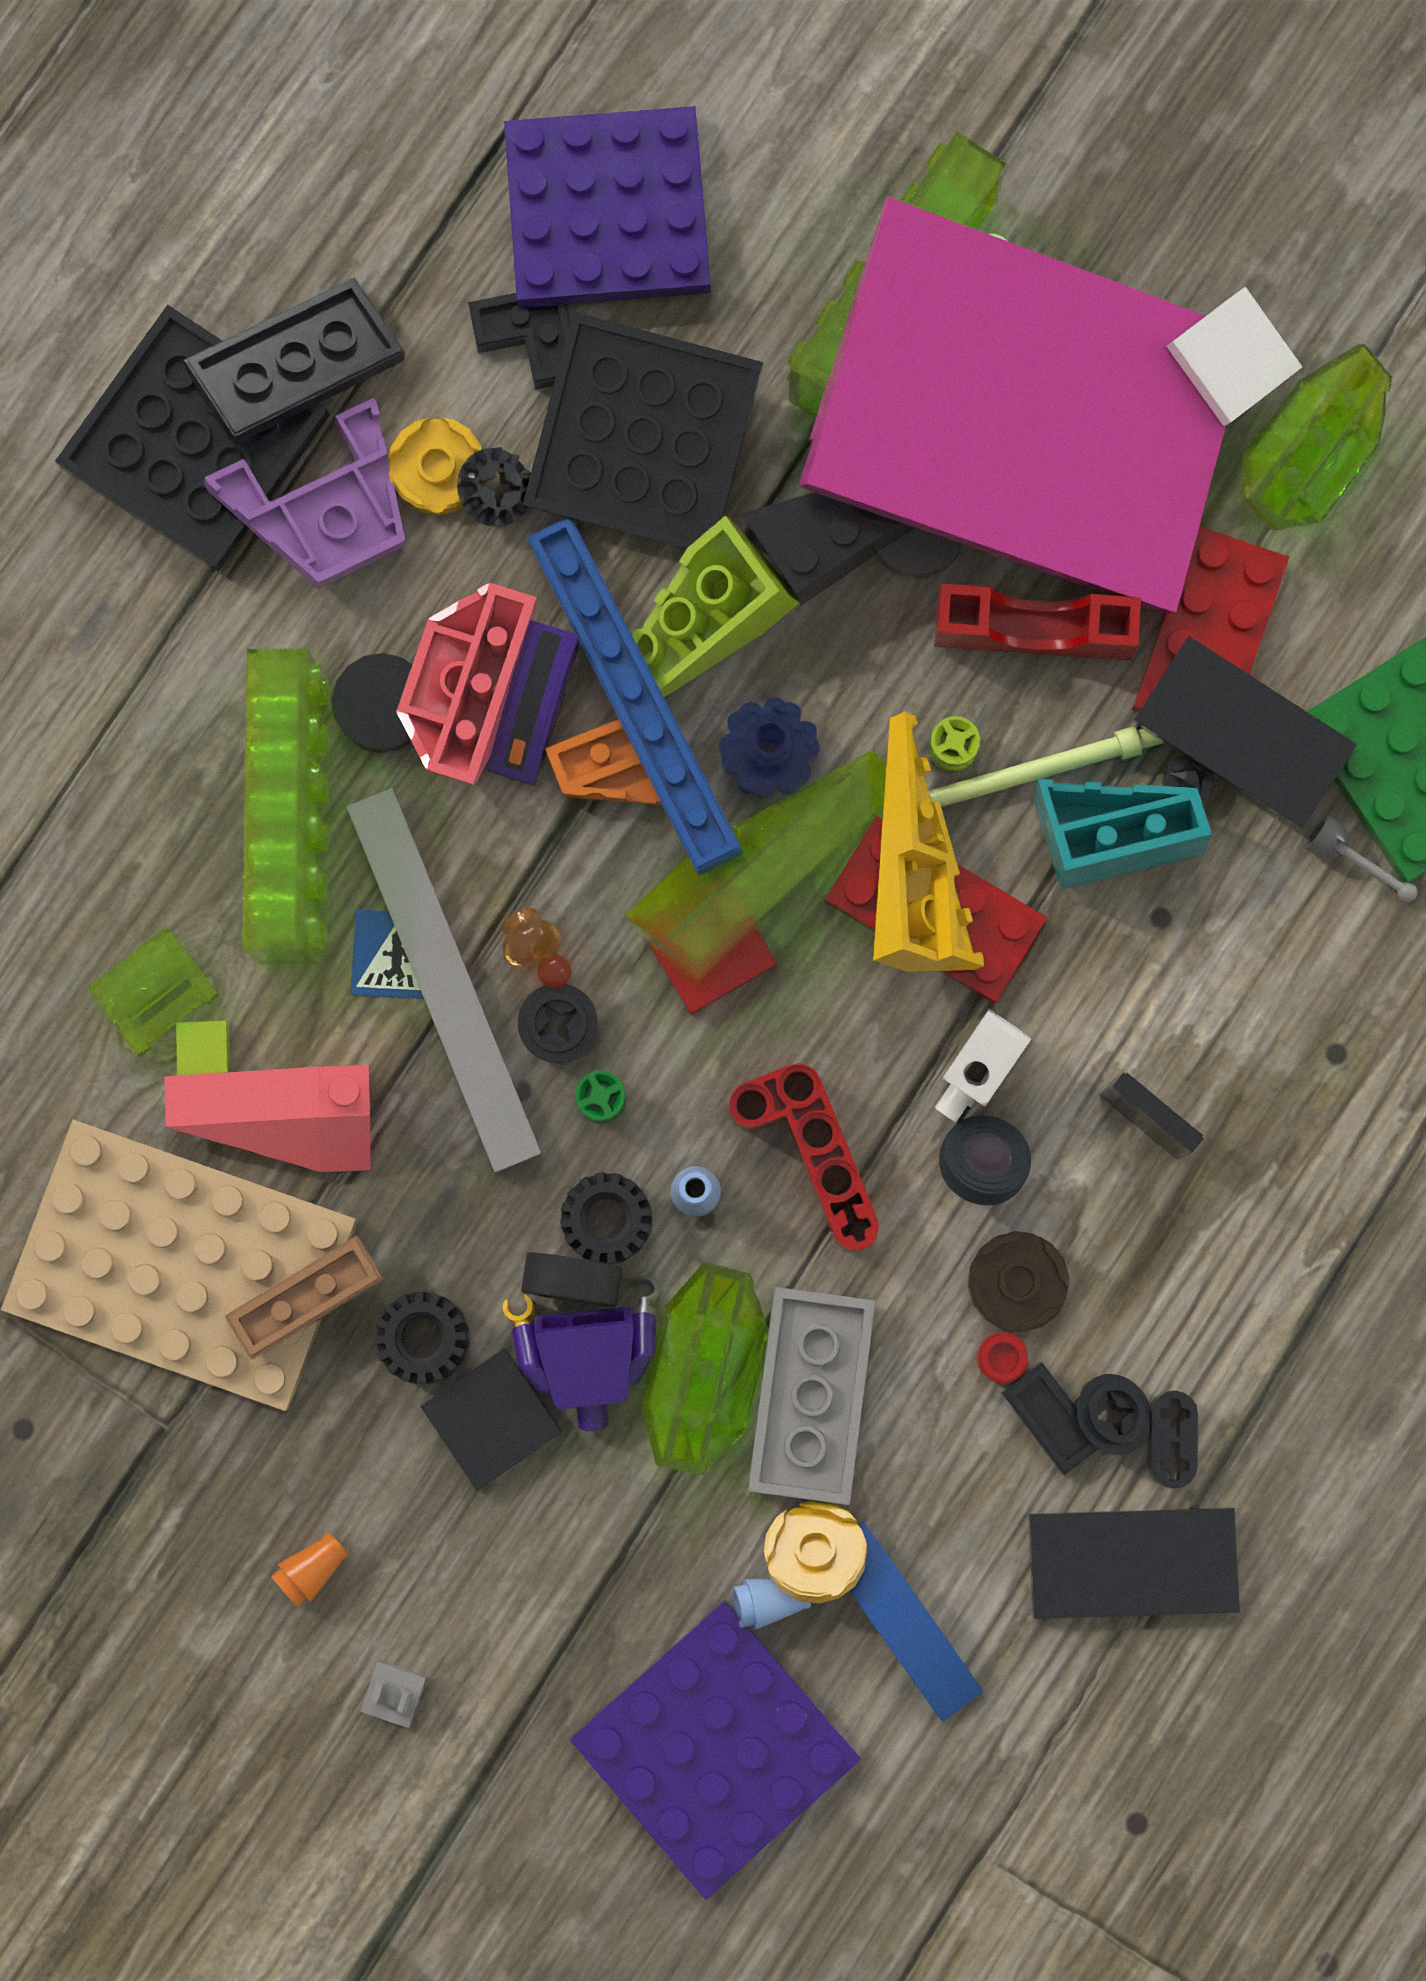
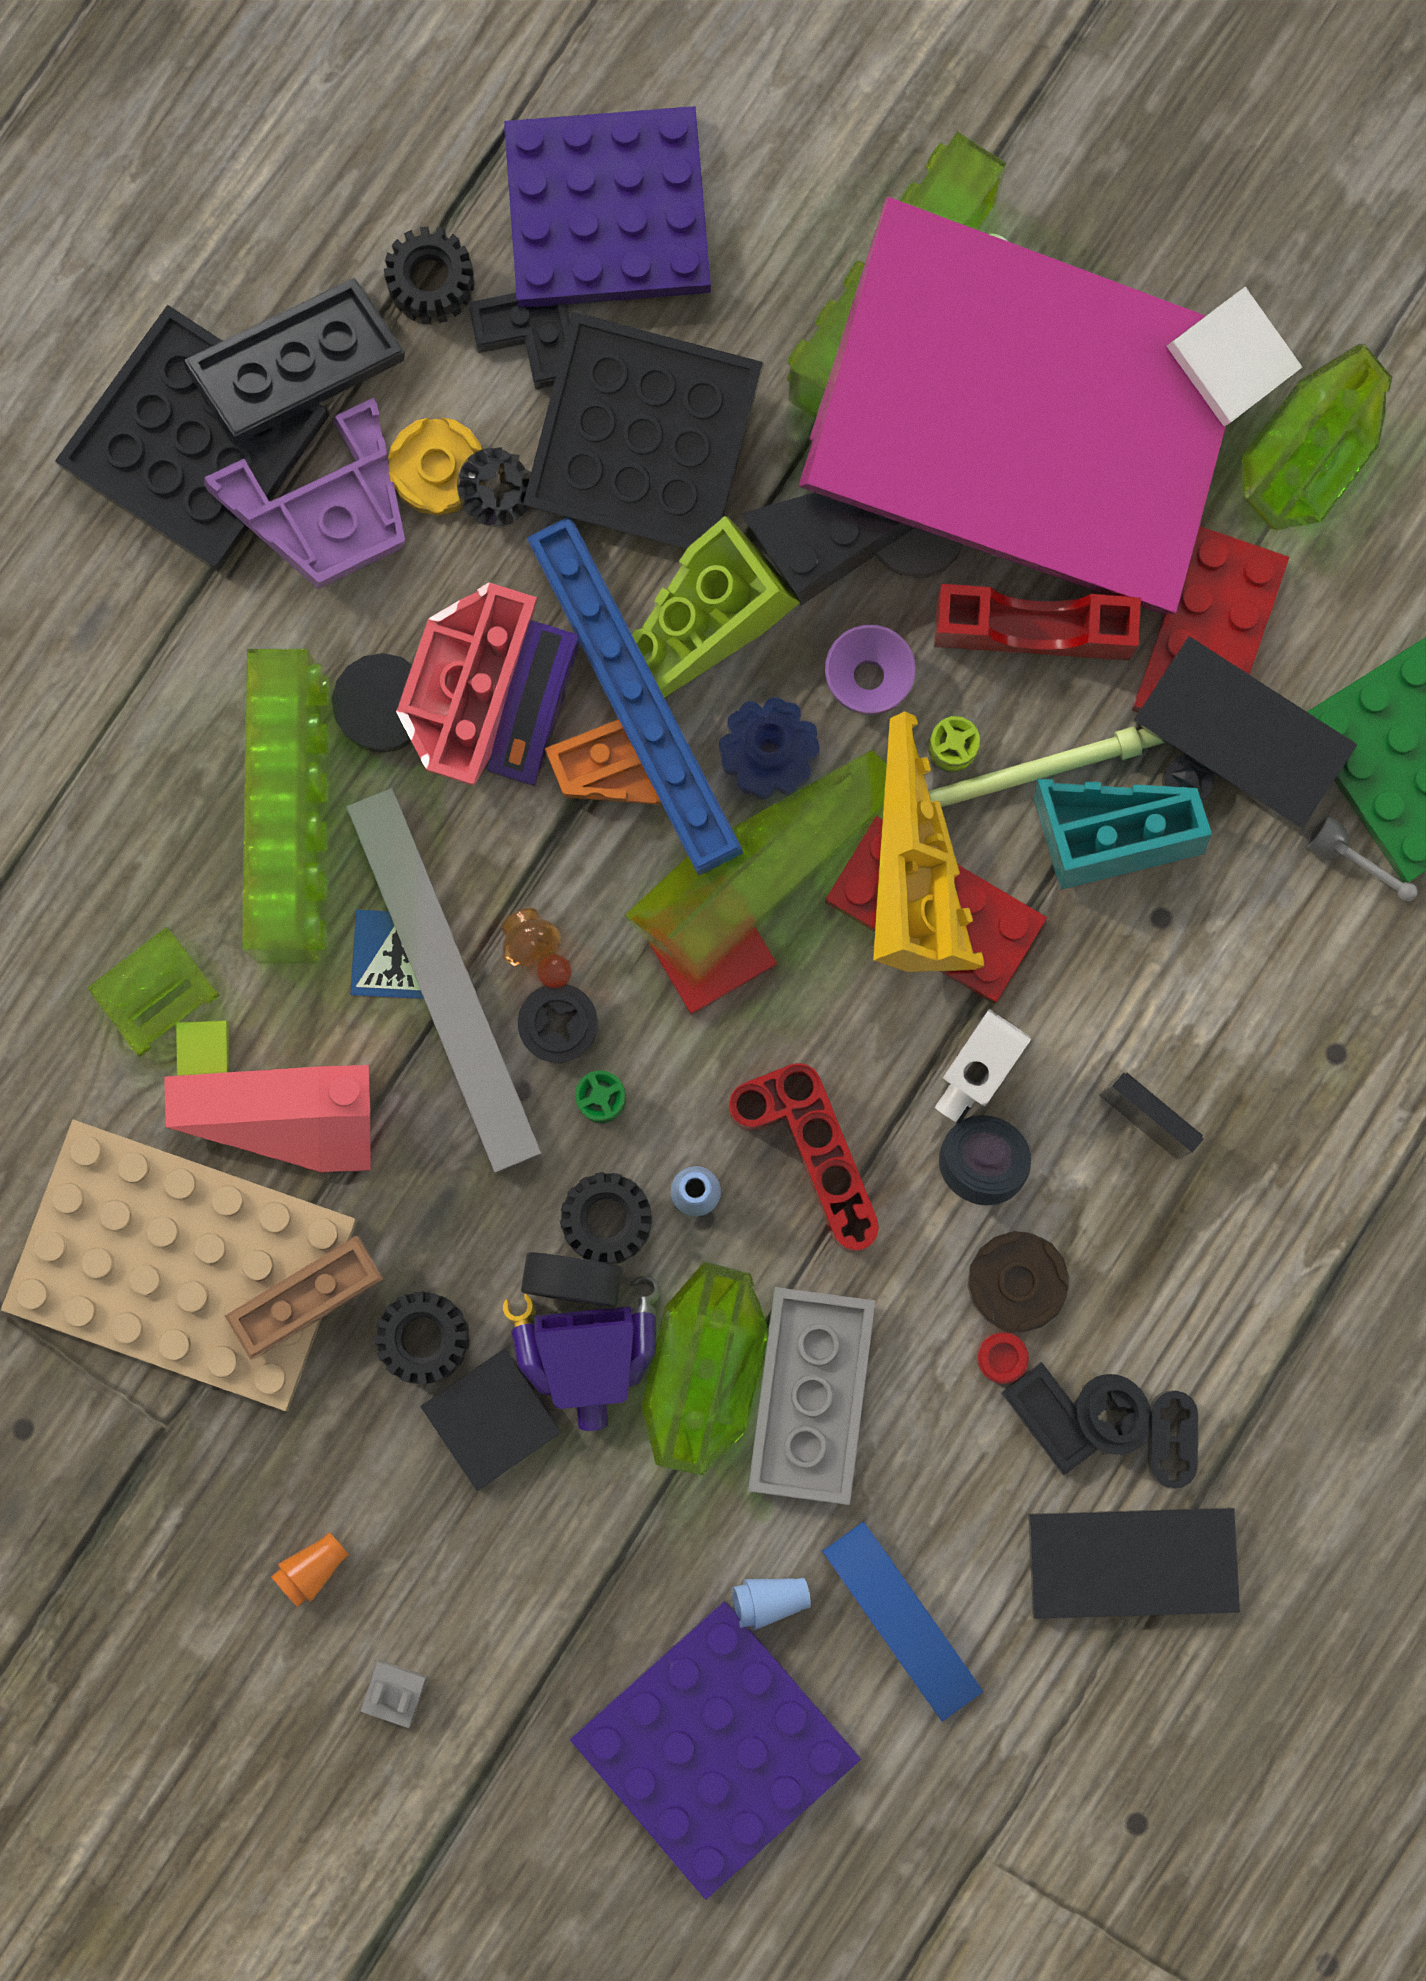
yellow tile [764,1500,867,1604] -> none
none -> black tyre [384,226,475,324]
none -> medium lavender piece [825,625,915,715]

